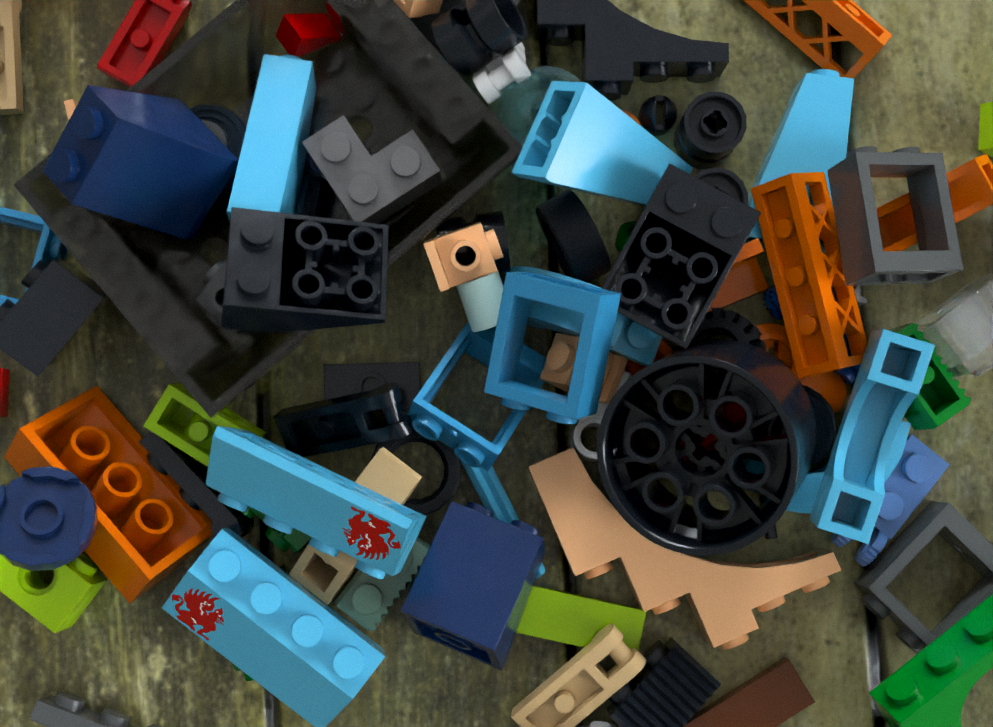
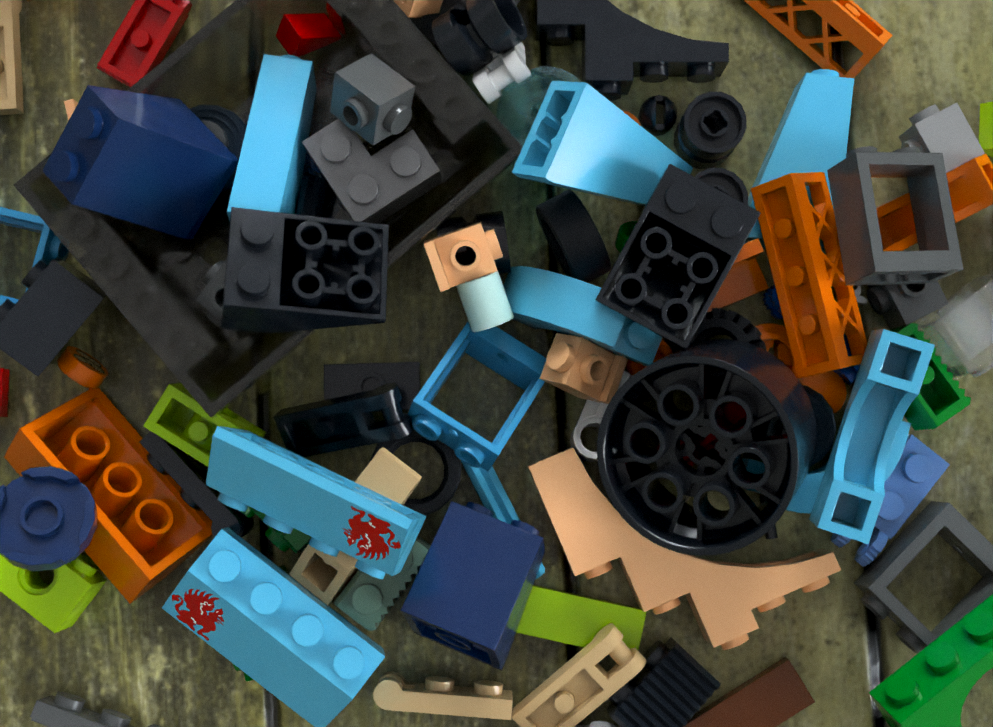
dark azure window [484,271,621,424] -> none
none -> orange tile [57,346,109,389]
none -> dark grey brick [330,53,415,145]
none -> tan plate [373,671,513,720]
none -> dark grey brick [866,281,949,330]
none -> light grey brick [899,103,985,173]

